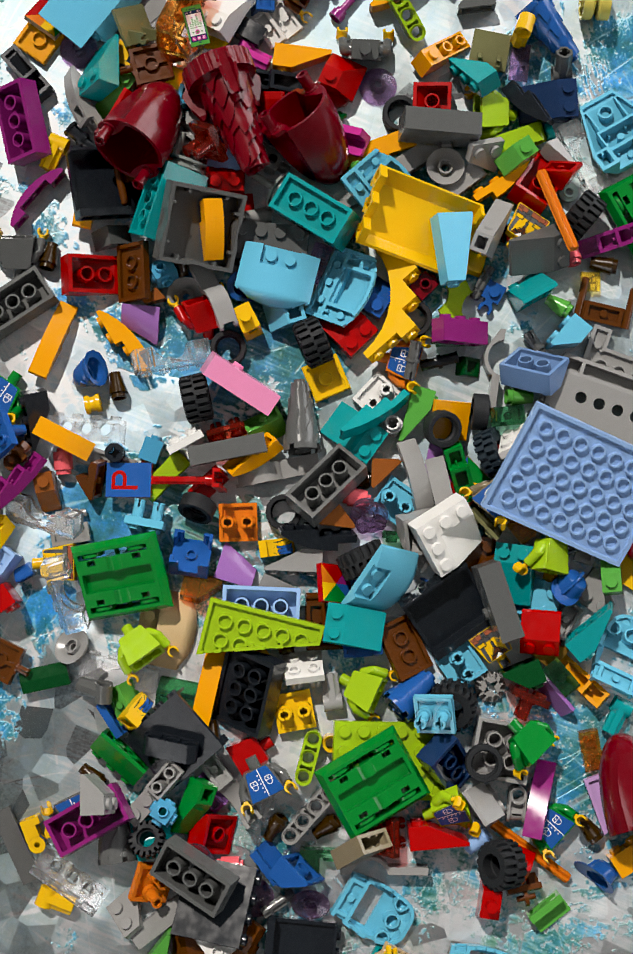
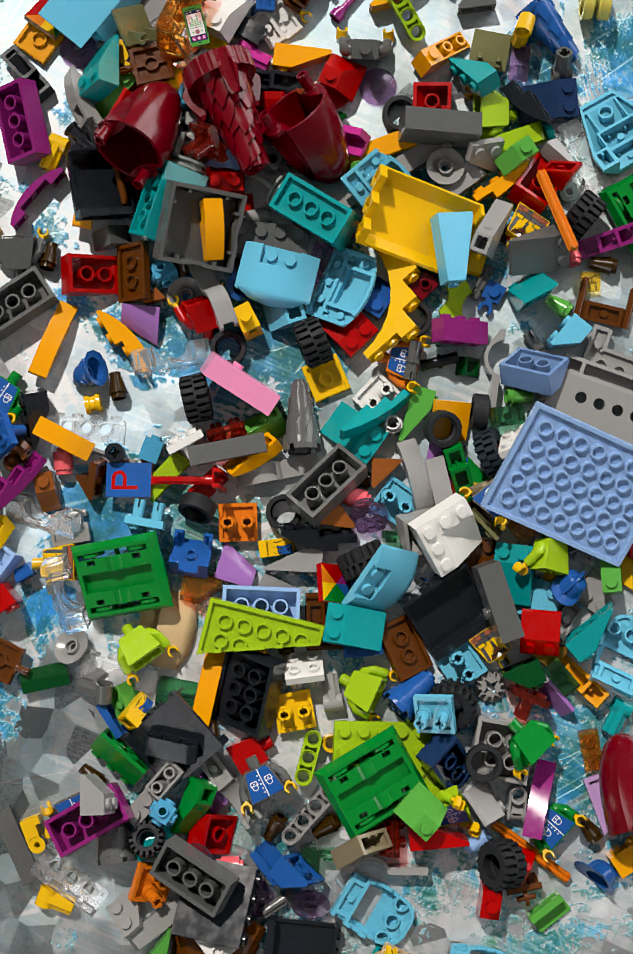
none -> bright green slope [393,781,448,842]

